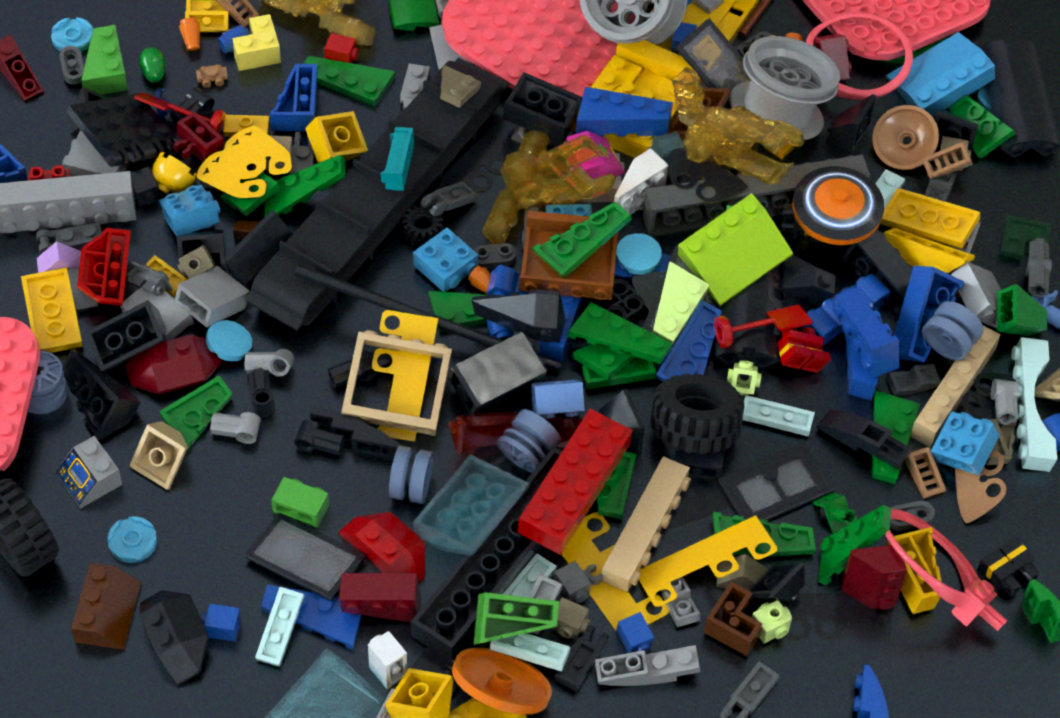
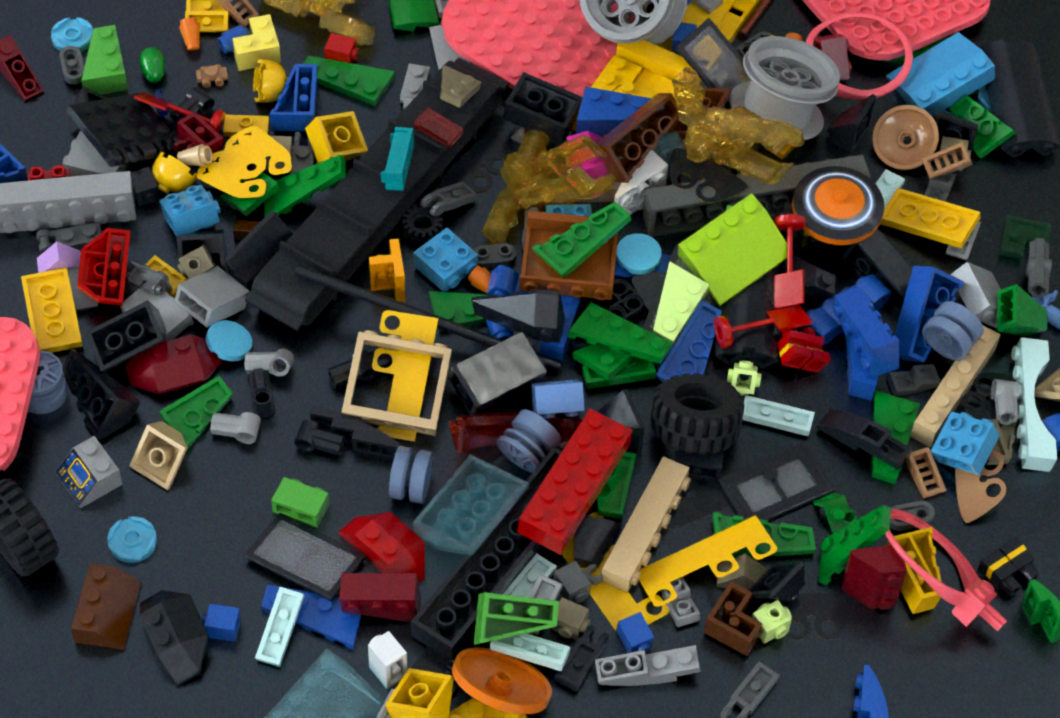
yellow wedge [884,228,975,274] -> none
none -> tan cone [177,144,213,166]
none -> yellow cylinder [253,59,288,103]
none -> light orange bracket [369,239,405,303]
none -> clear red tile [414,107,463,147]
none -> black slope [573,516,621,569]
none -> reddish brown wedge [593,93,683,183]
none -> piece [774,214,806,309]

